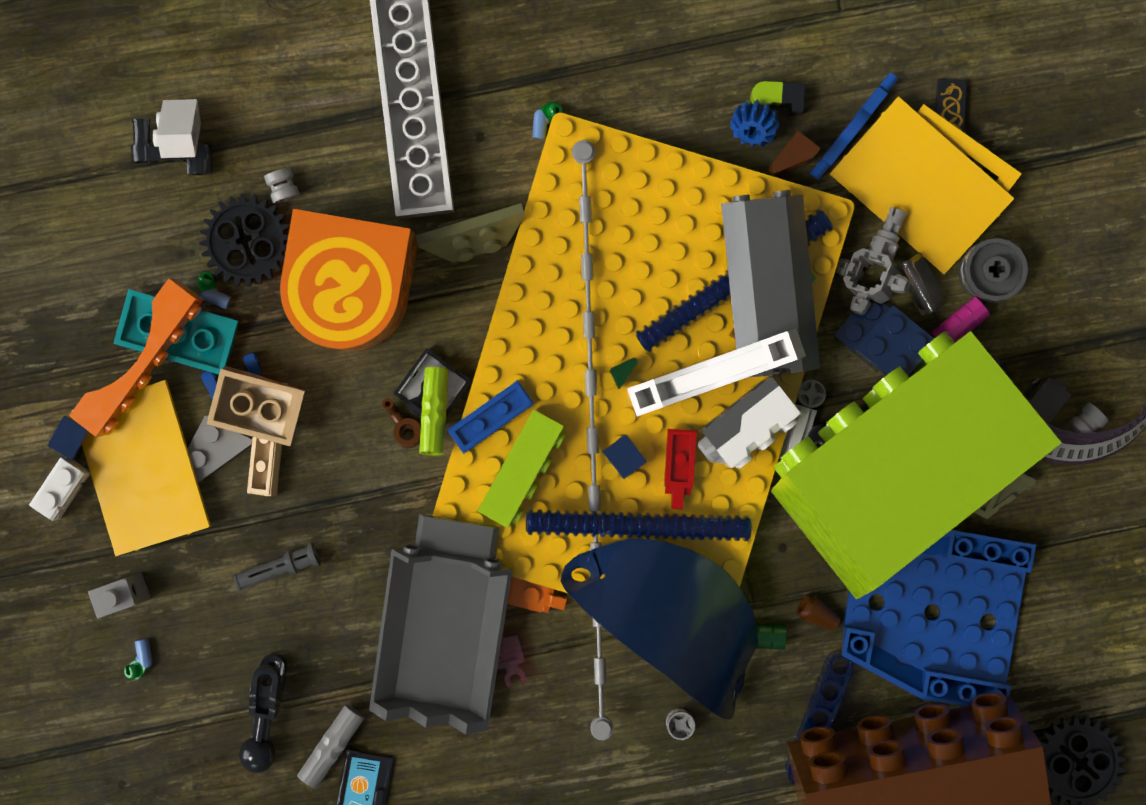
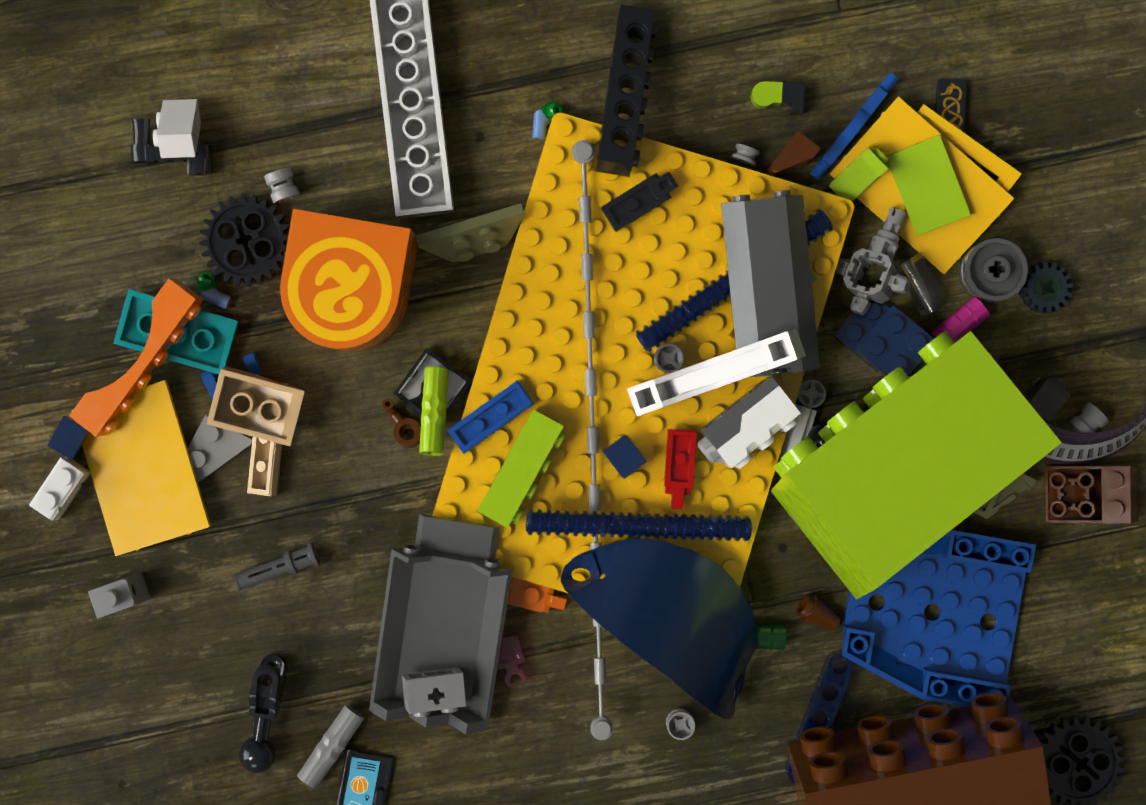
arm [124,639,153,680] -> none
dark green slope [610,358,638,390] -> none
blue gear [730,99,780,148] -> none
none -> light grey brick [402,667,466,717]
none -> black brick [595,4,658,177]
none -> black hinge [601,172,679,233]
none -> flat silver wheel [654,344,684,373]
none -> light grey bush [731,144,760,166]
none -> lime bracket [829,146,889,202]
none -> lime tile [887,135,971,236]
none -> black wheel [1019,262,1073,314]
none -> reddish brown slope [1045,465,1139,524]

